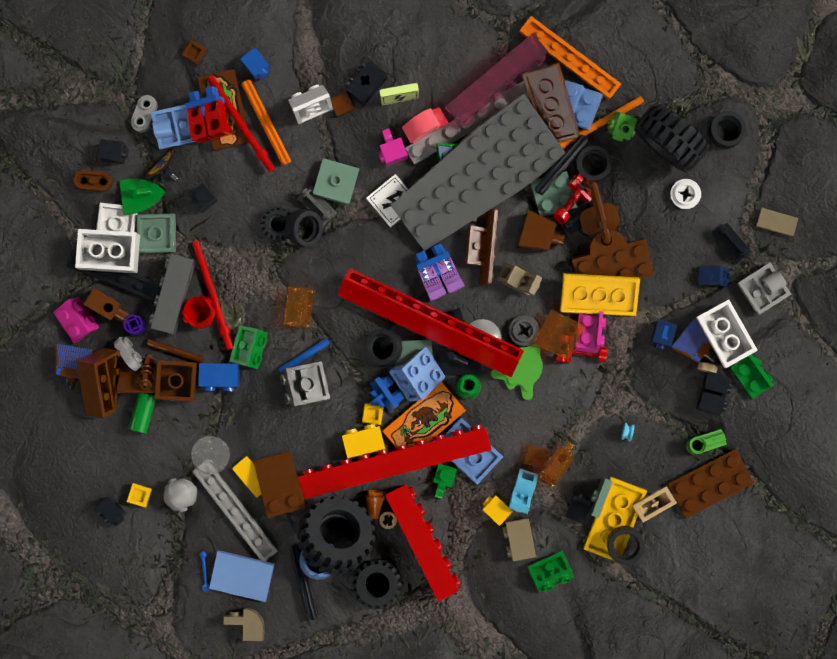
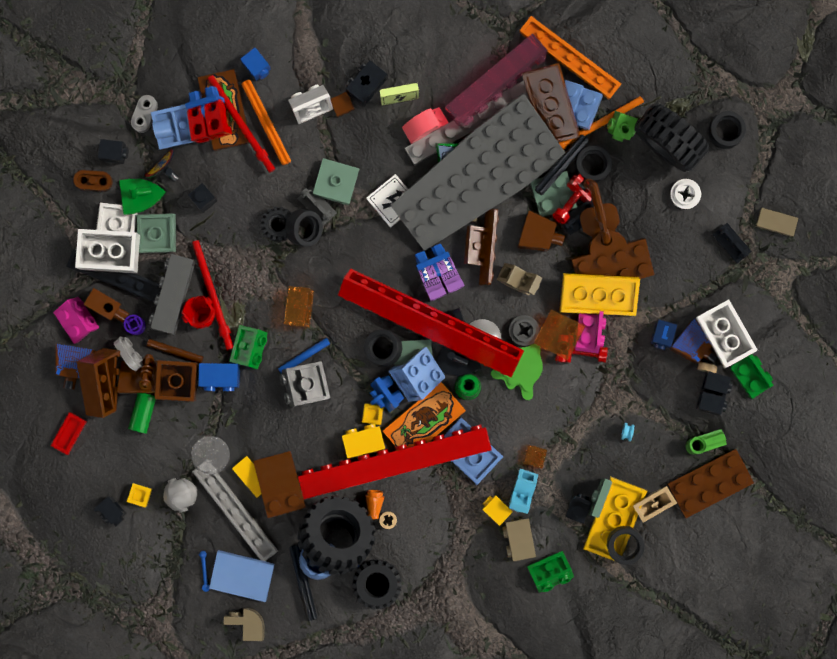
reddish brown tile [181,39,208,66] -> none
dark pink brick [378,128,408,166] -> none
red brick [385,484,461,602] -> none
green plate [433,464,457,499] -> none
clear orange torso [538,441,575,487] -> none
dark blue bracket [699,266,730,287] -> none
light grey plate [737,262,791,315] -> none
none -> red tile [50,412,87,455]

